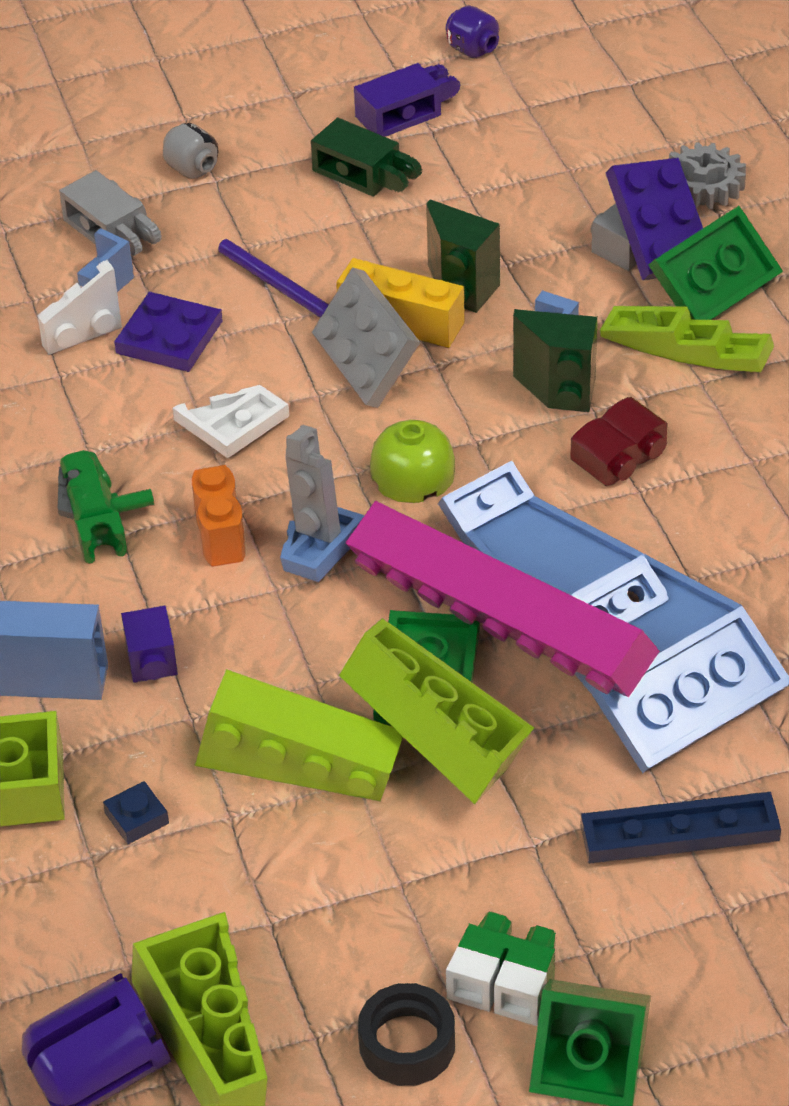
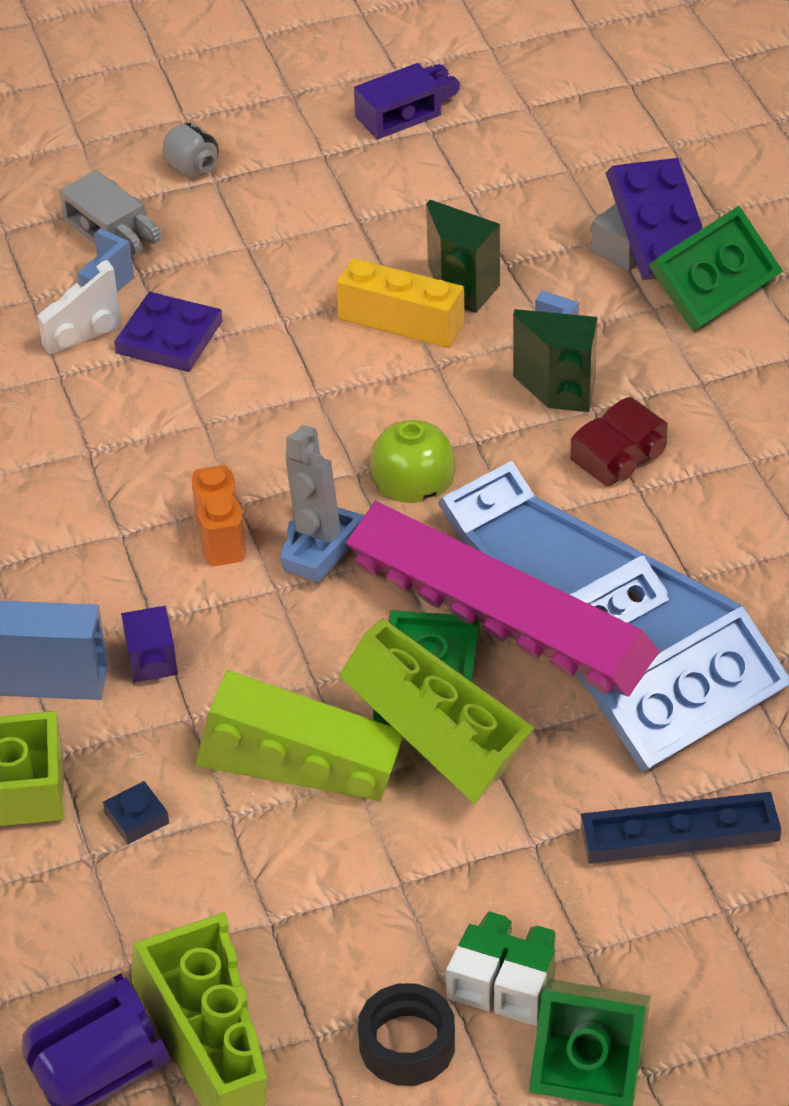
green piece [57,450,154,564] -> none
white wing [173,385,289,458] -> none
dark purple bar [218,239,329,318] -> none
dark green hinge [311,117,423,197] -> none
light grey plate [312,268,420,408] -> none
dark purple head [446,5,499,58] -> none
lime slope [599,306,774,372] -> none
light grey gear [669,142,746,209] -> none

